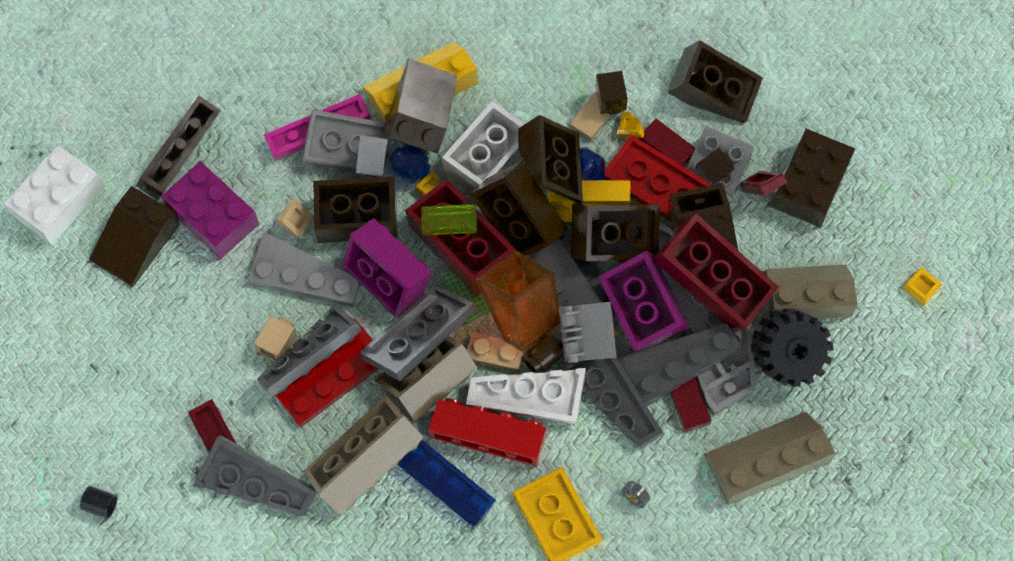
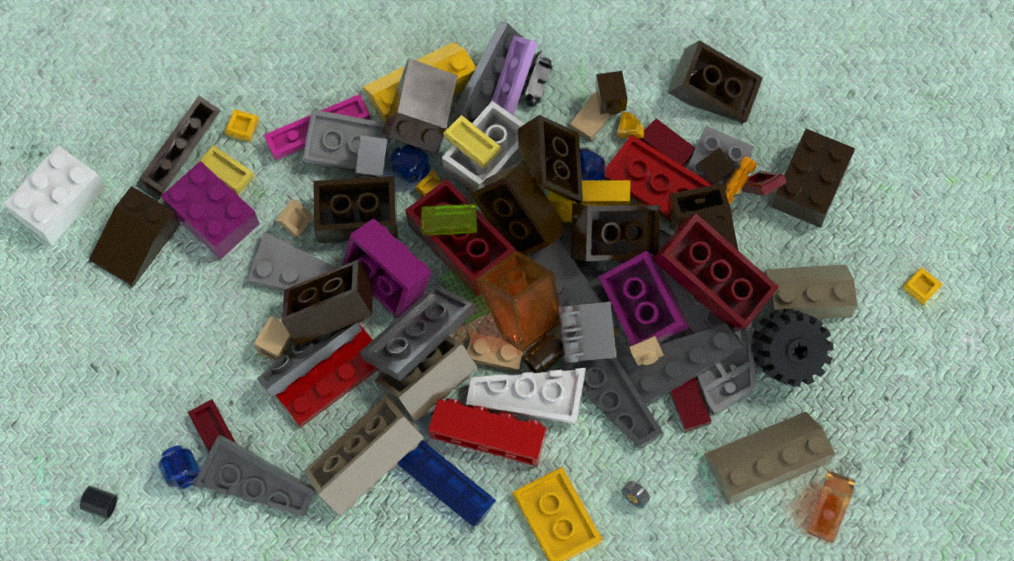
none -> clear blue head [158,445,200,490]
none -> light yellow tile [199,145,255,196]
none -> yellow tile [225,109,260,142]
none -> dark brown brick [281,260,373,346]
none -> light yellow tile [443,115,501,169]
none -> dark grey wing [452,21,523,123]
none -> lavender plate [491,35,538,116]
none -> hinge [518,50,553,107]
none -> tan plate [629,337,664,366]
none -> light orange axle [724,156,757,205]
none -> clear orange slope [806,470,855,543]

